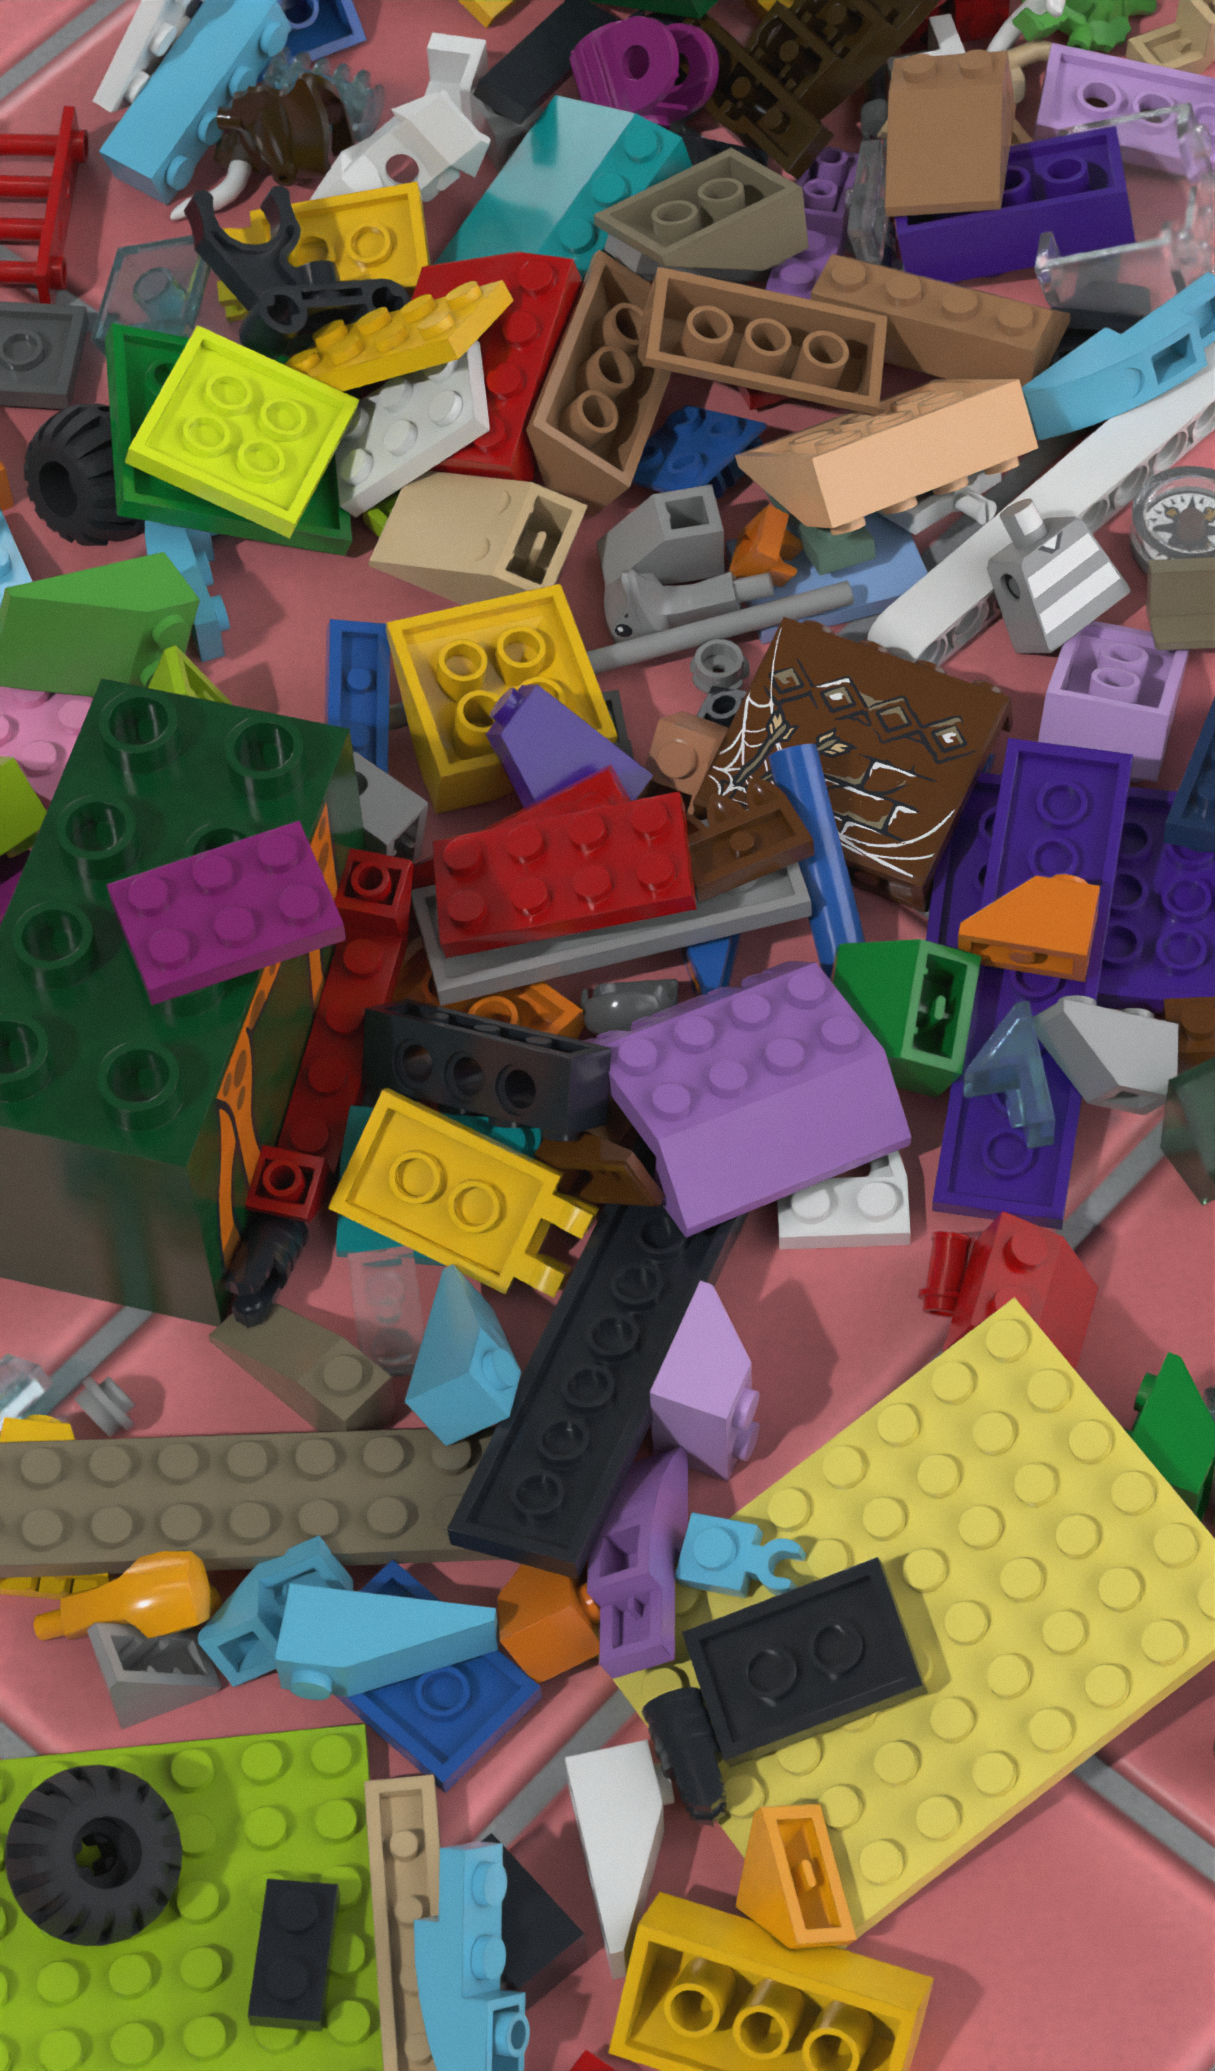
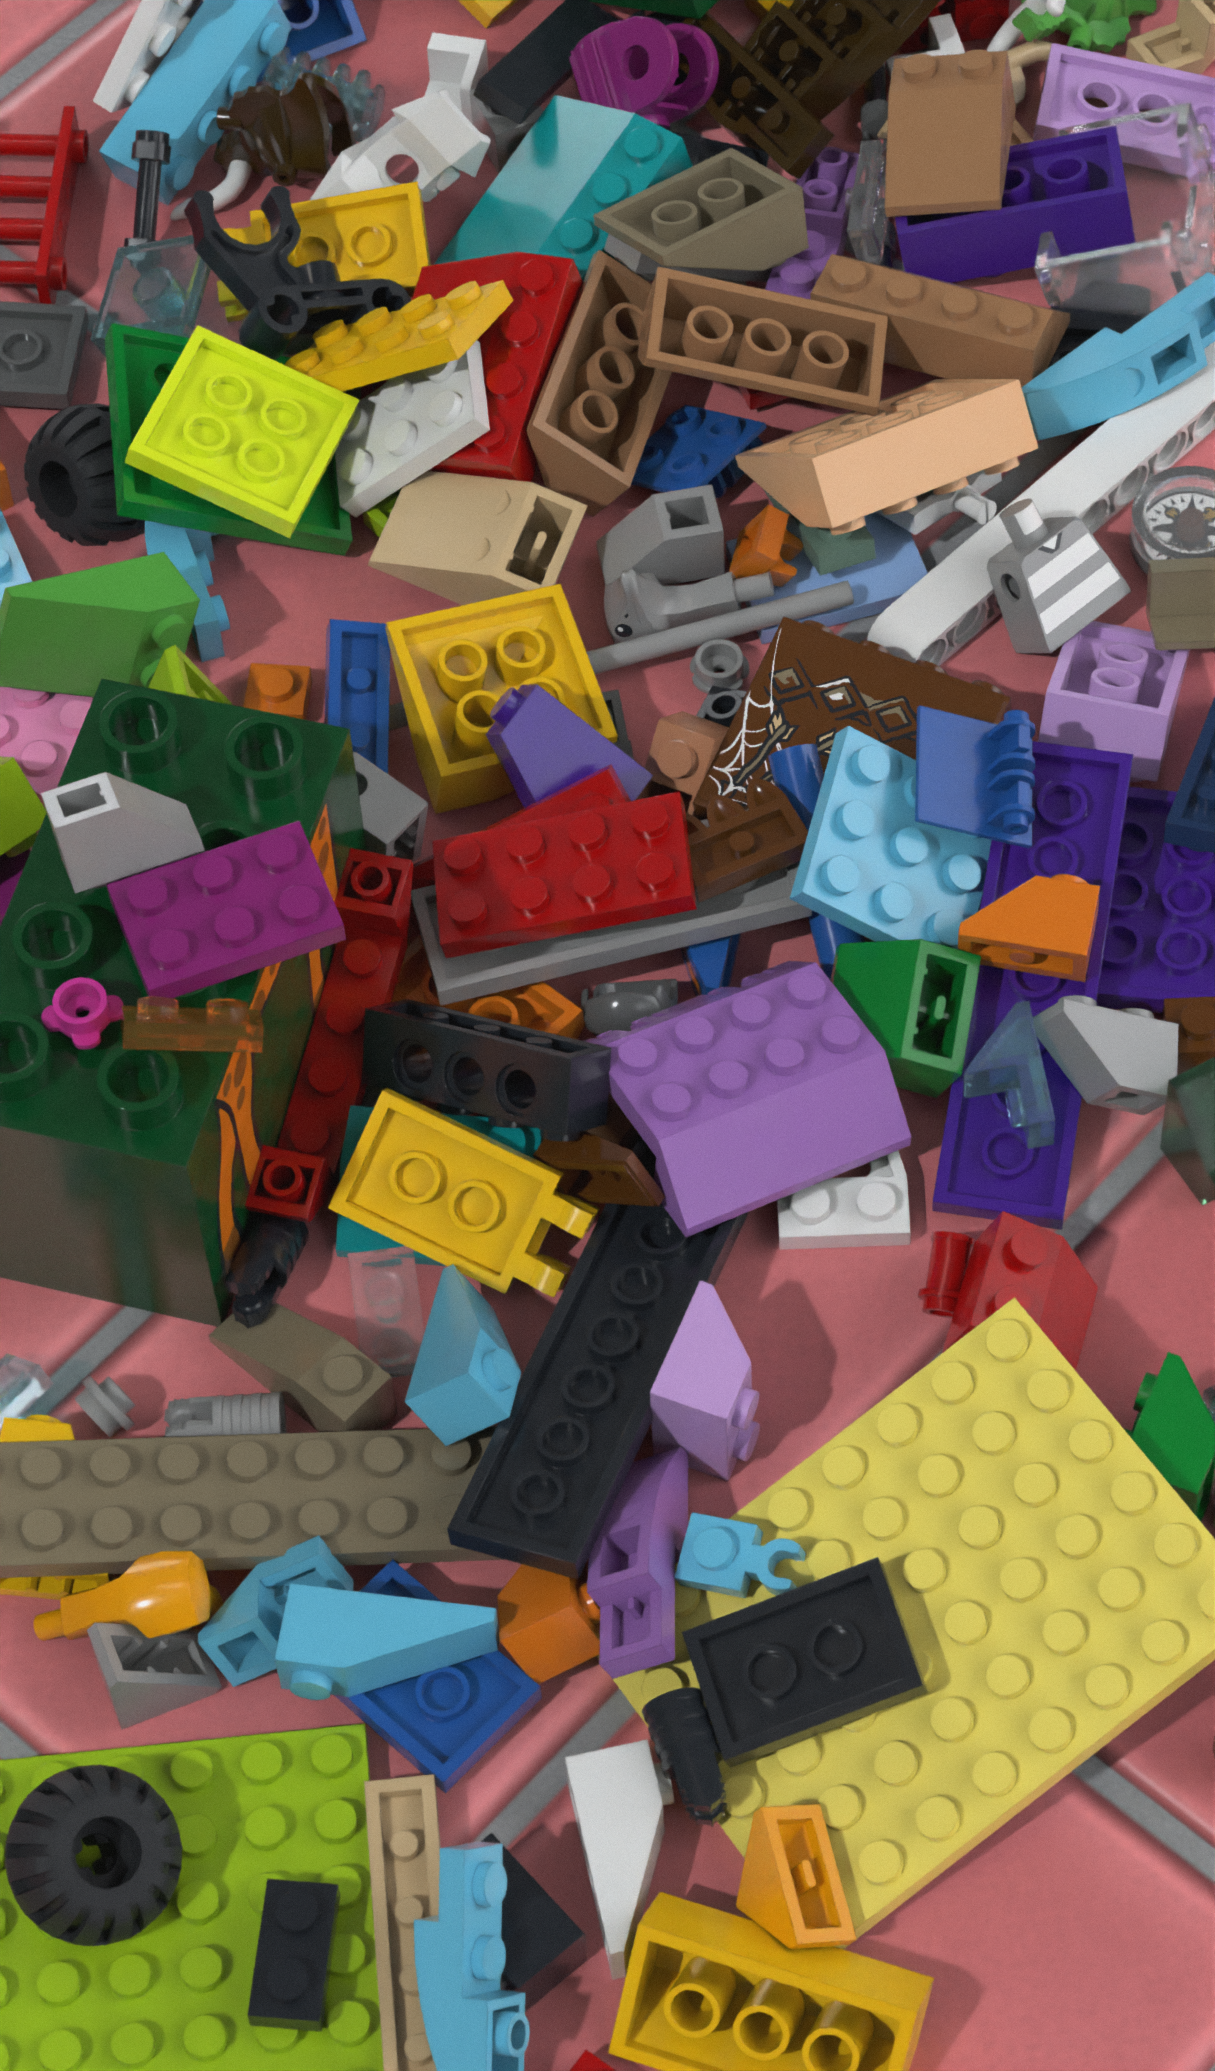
none -> light grey slope [41,772,204,894]
none -> dark pink plate [42,977,124,1050]
none -> clear orange plate [121,996,264,1053]
none -> black bar [123,130,171,272]
none -> light grey hinge [164,1391,287,1437]
none -> orange plate [243,663,312,720]
none -> medium azure plate [790,726,991,949]
none -> blue hinge [915,705,1035,849]

